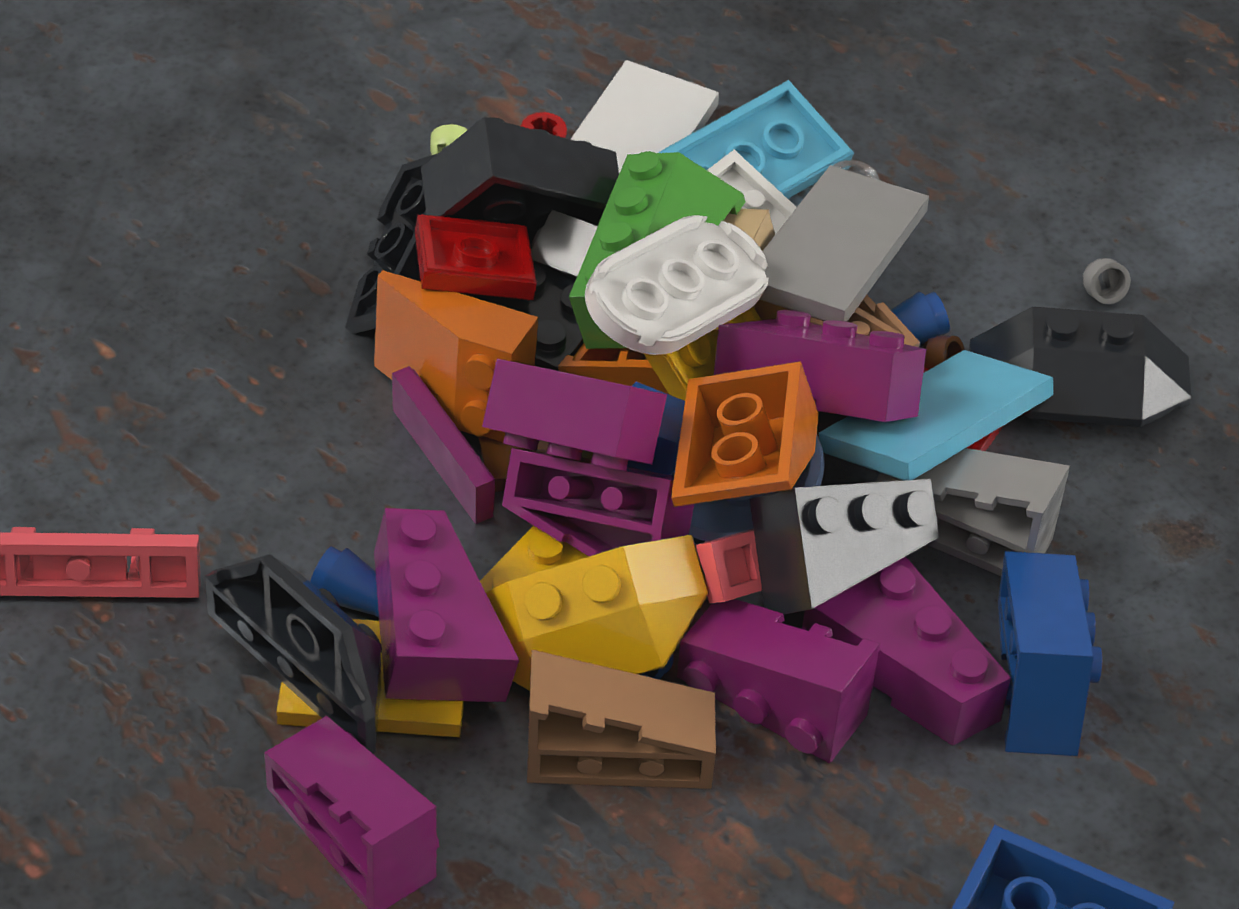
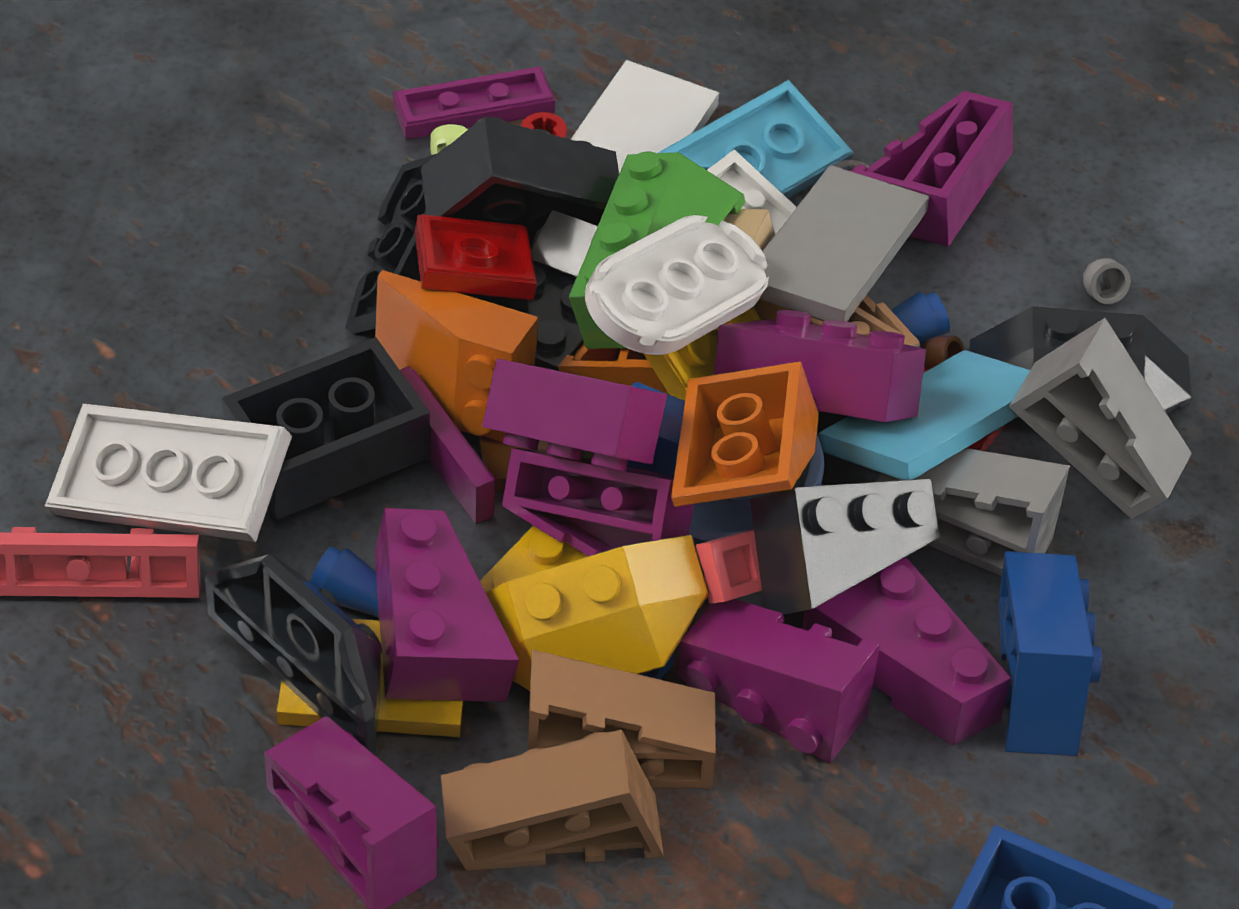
none -> white tile [45,404,292,542]
none -> black brick [222,337,430,520]
none -> magenta tile [393,66,555,140]
none -> medium nougat wedge [441,729,664,871]
none -> magenta wedge [851,91,1013,247]
none -> light grey wedge [1009,318,1192,519]

